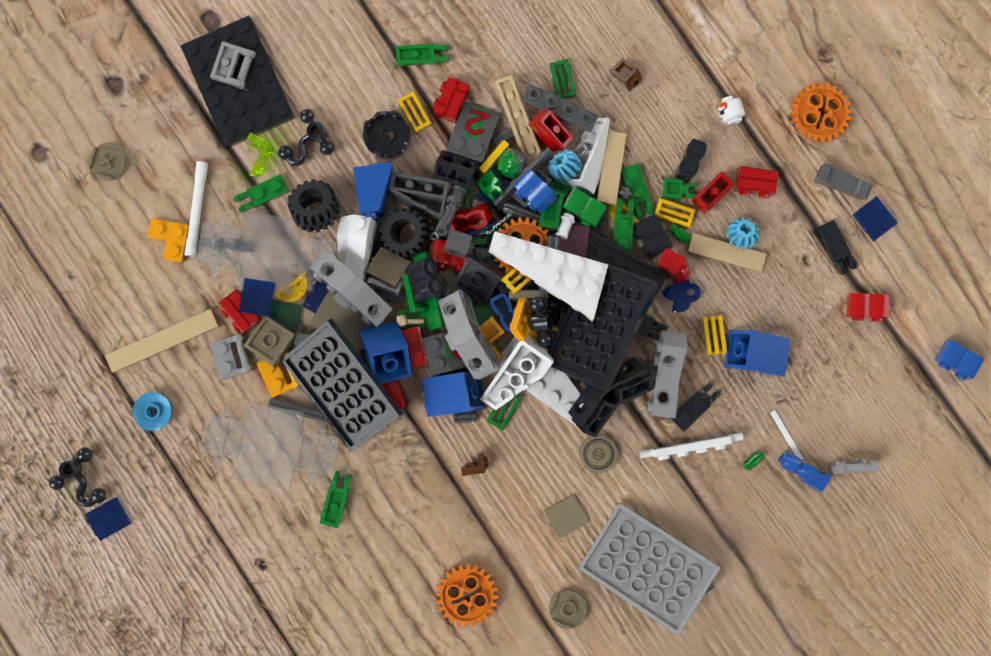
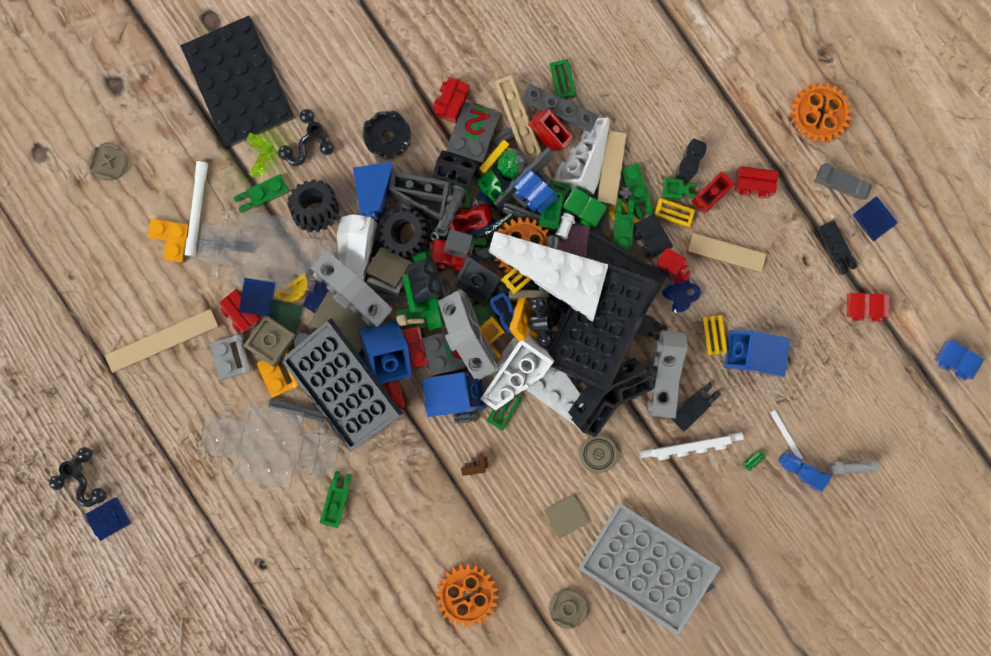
dark azure dish [133,392,172,431] -> none
light grey plate [210,41,256,89] -> none
green hinge [396,44,450,67] -> none
yellow tile [397,91,432,134] -> none
medium azure gear [548,149,581,183] -> none
reddish brown bracket [610,58,642,92] -> none
green piece [668,224,691,244] -> none
white head [718,96,745,126] -> none
medium azure gear [726,217,760,250] -> none

